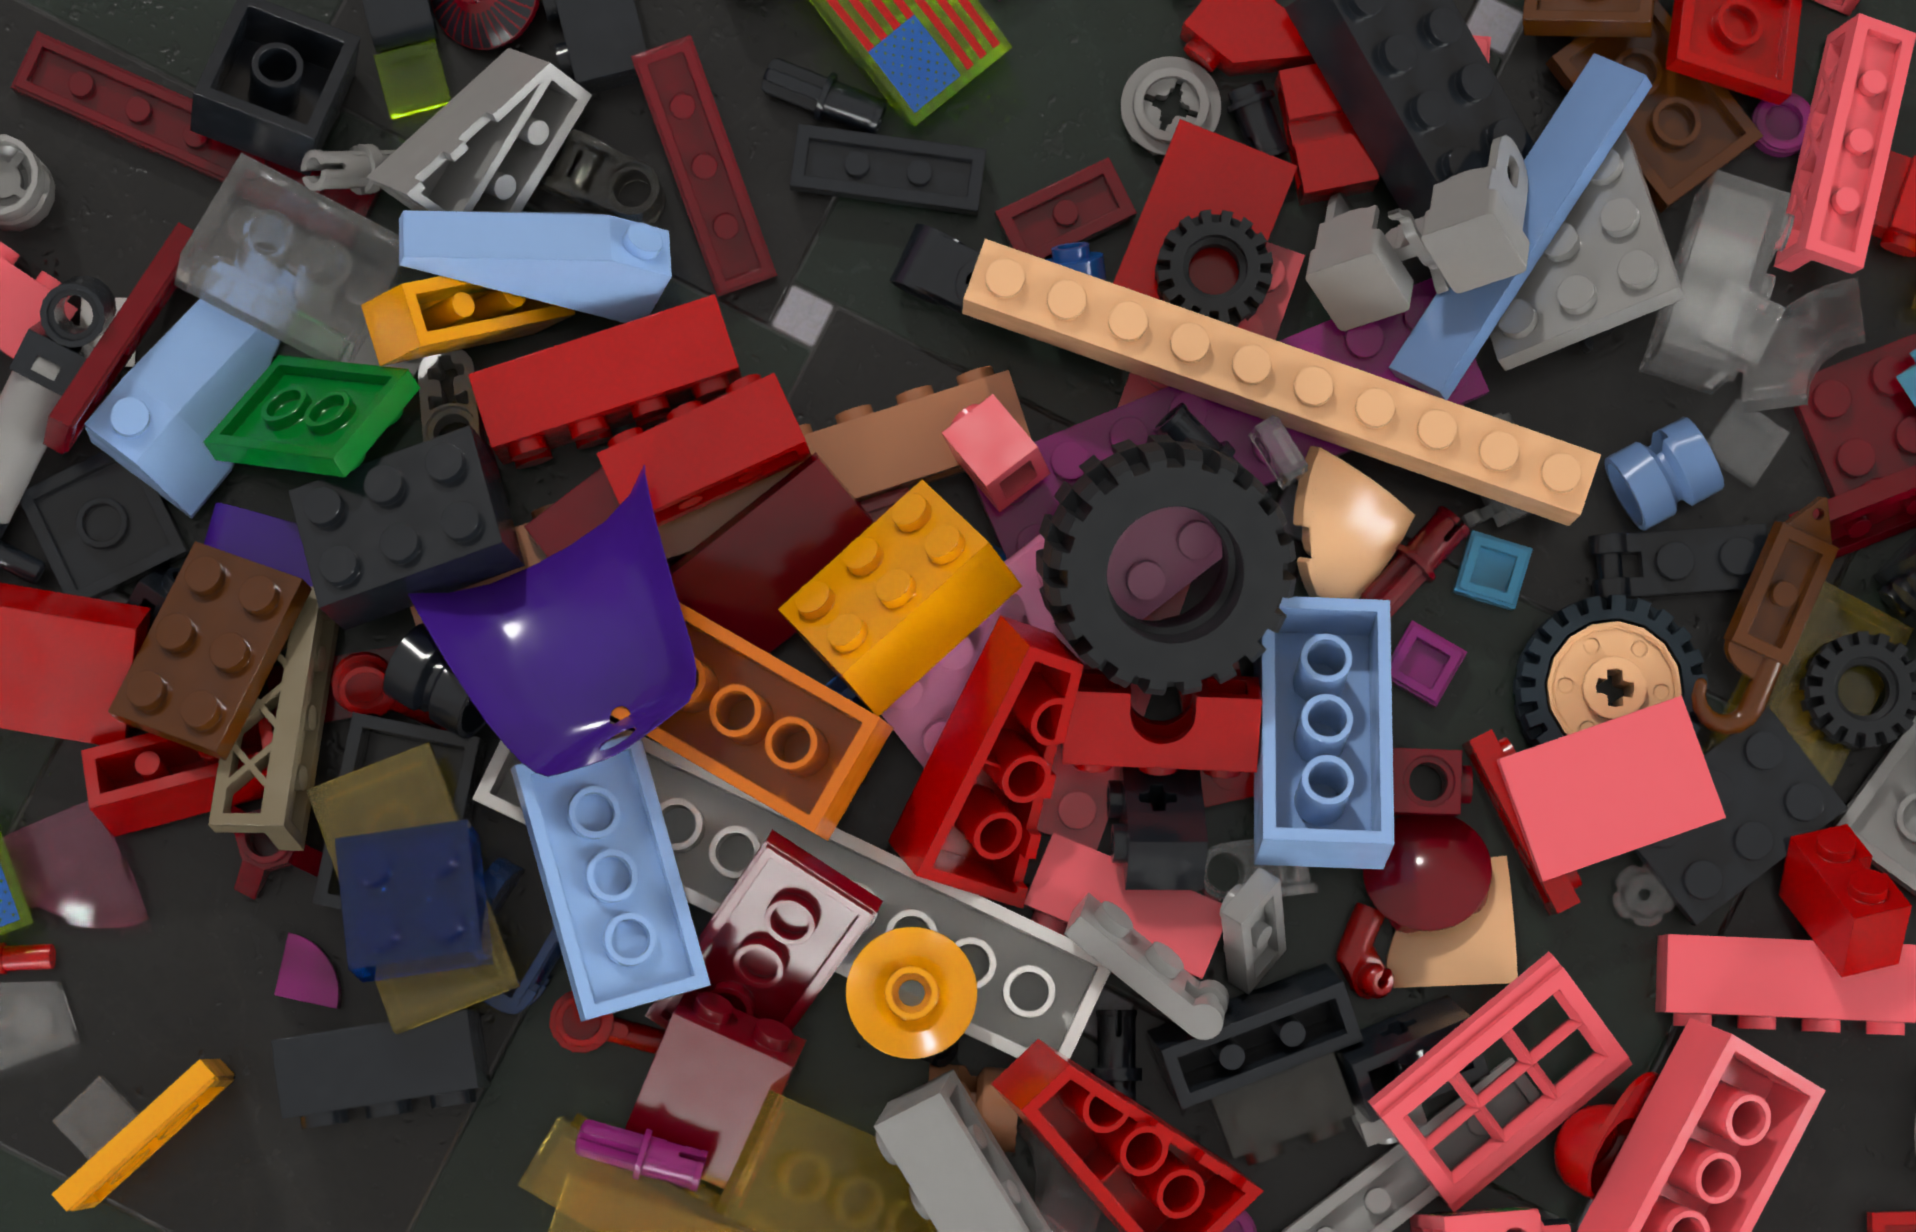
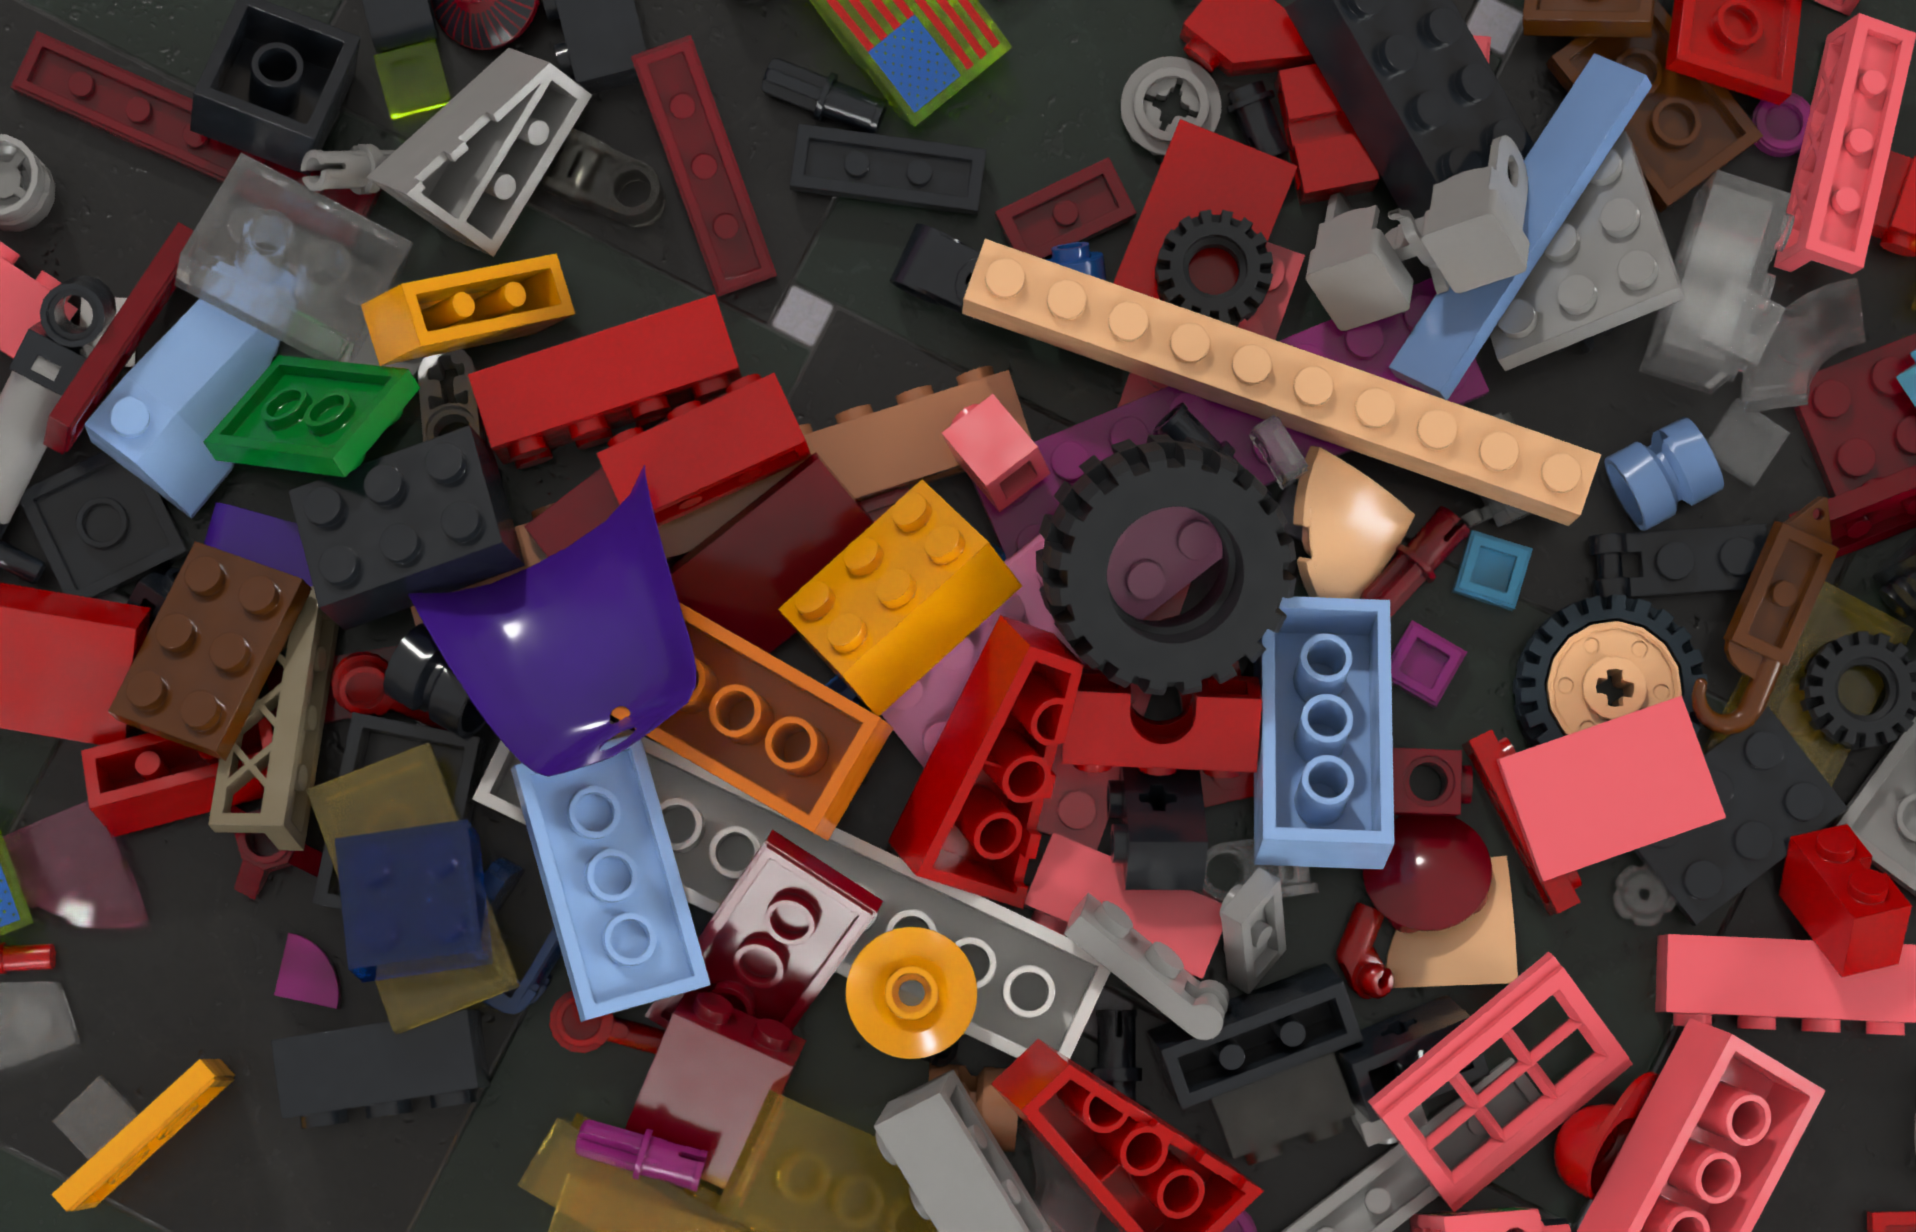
light blue wedge [399,210,672,323] -> none

